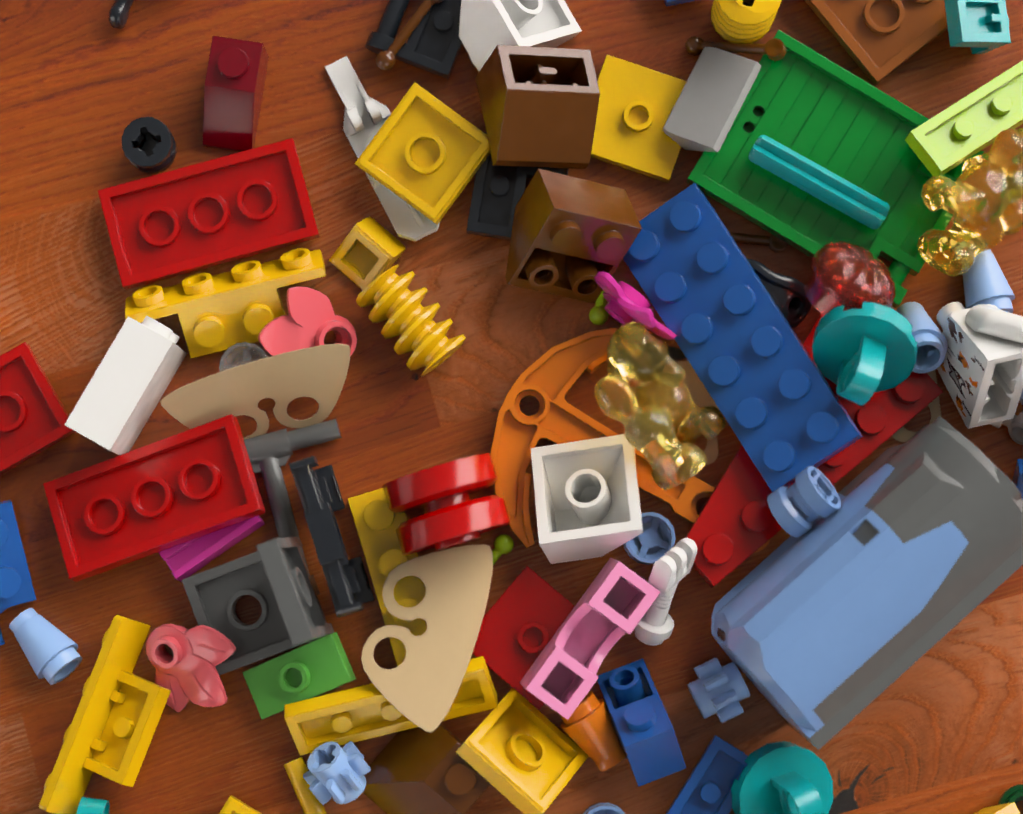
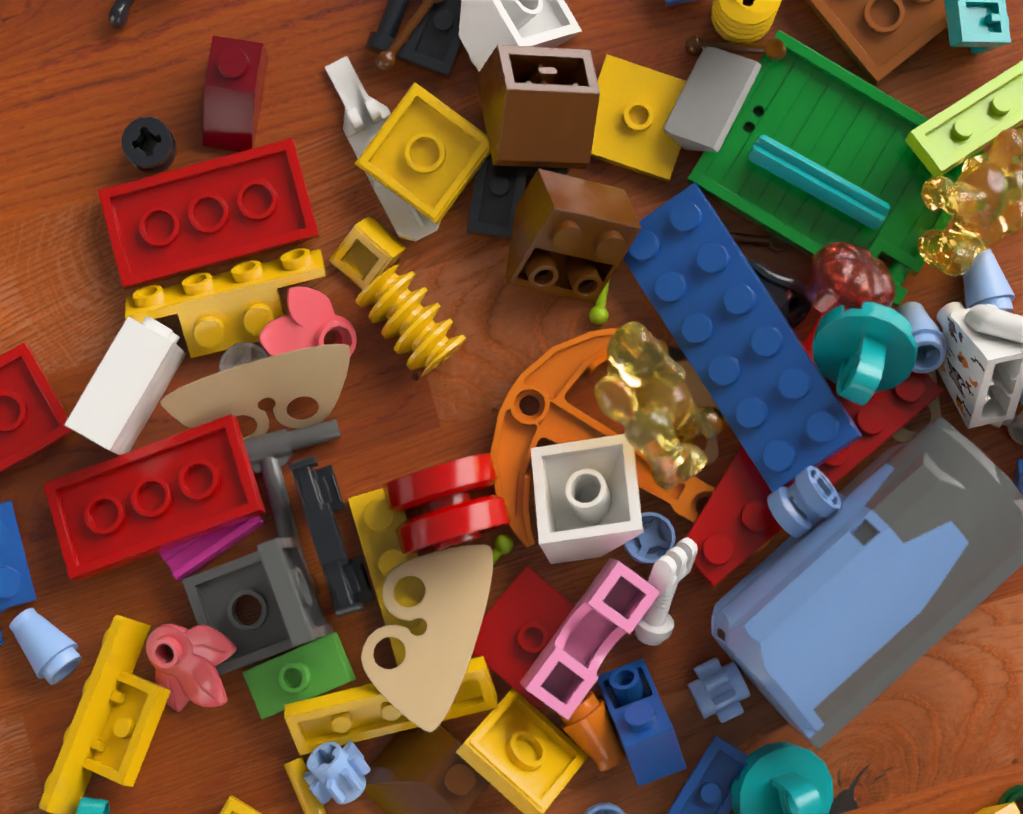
dark pink plate [594,272,677,340] -> none

